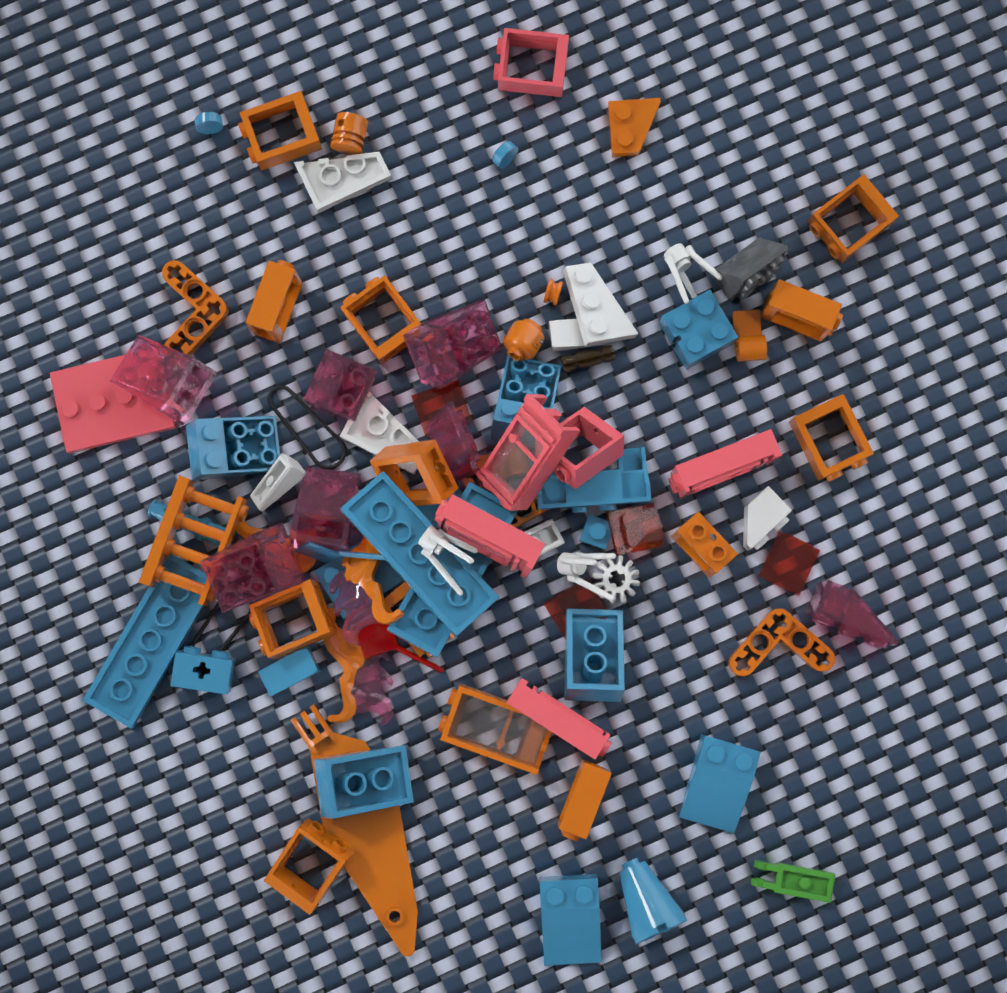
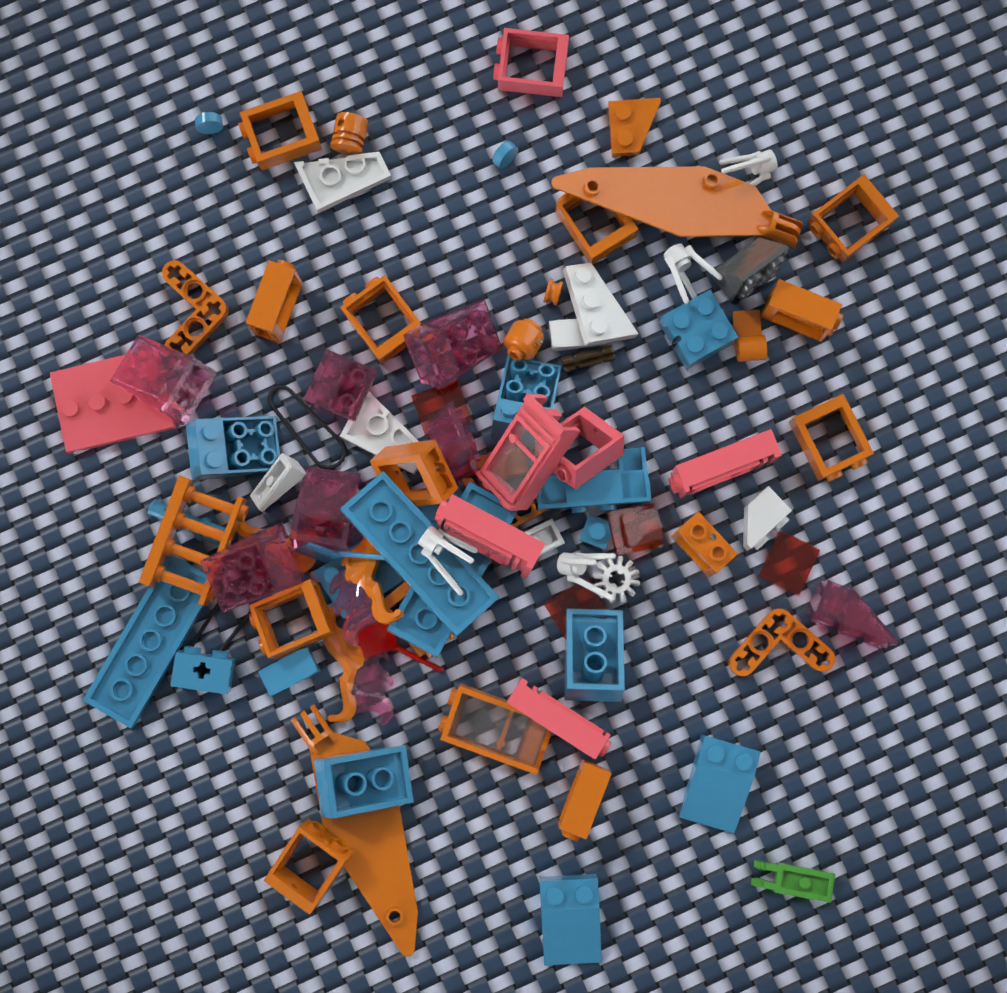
dark azure cone [619,858,687,944] -> none
none -> orange wing [551,166,803,248]
none -> orange window [556,187,639,265]
none -> white plant [719,149,778,186]

